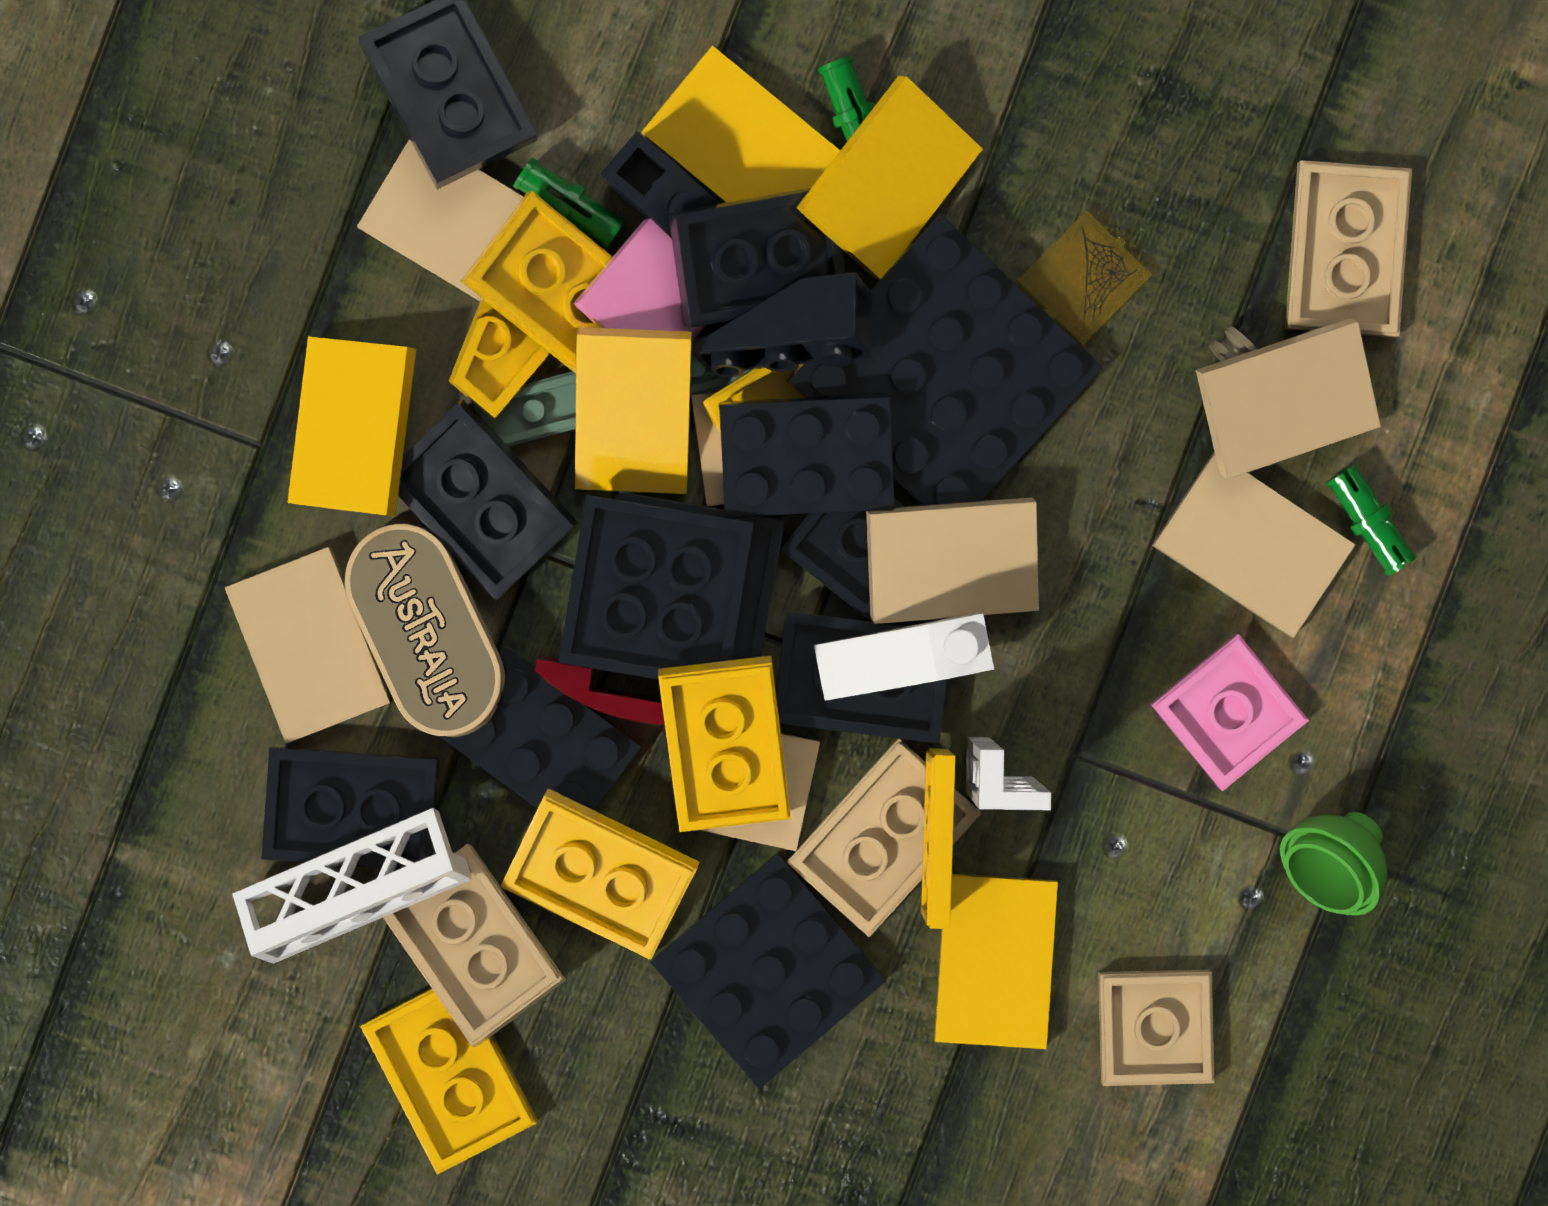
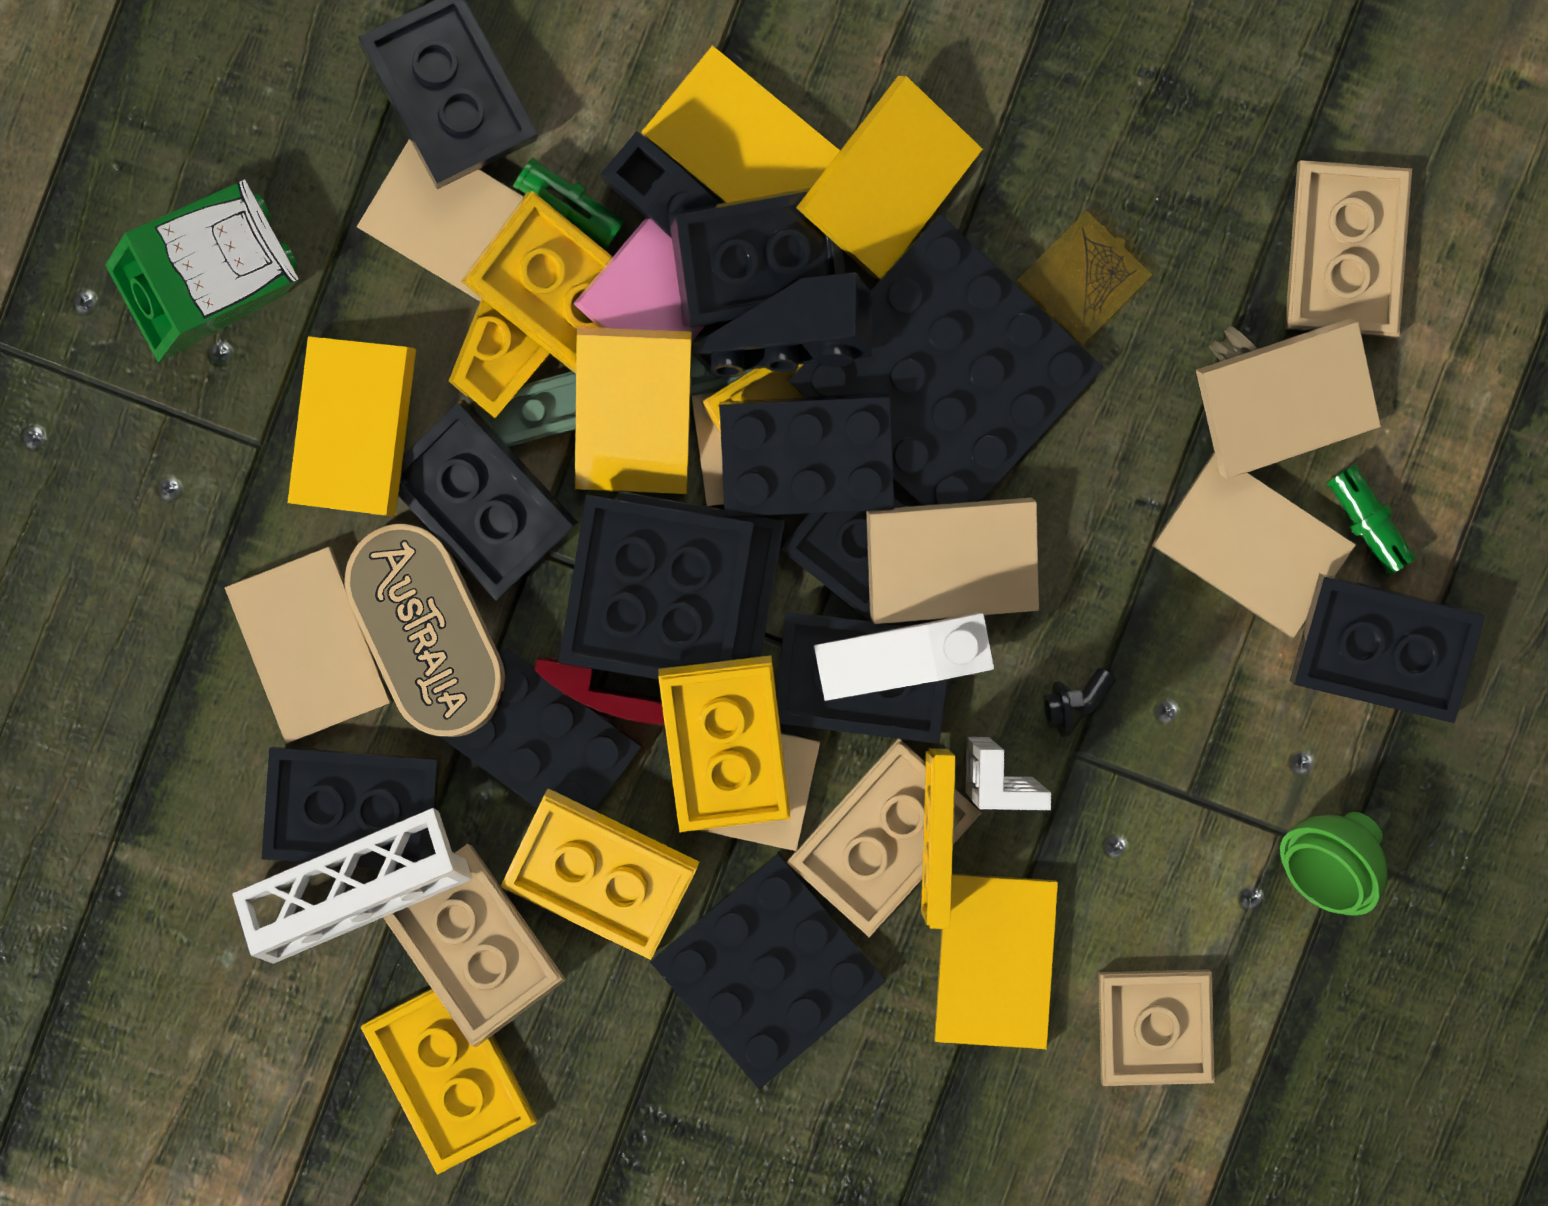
green pin [817,55,875,141] -> none
bright pink tile [1150,634,1309,791] -> none
none -> slope [105,180,298,363]
none -> black plate [1044,668,1116,737]
none -> black plate [1290,573,1485,723]

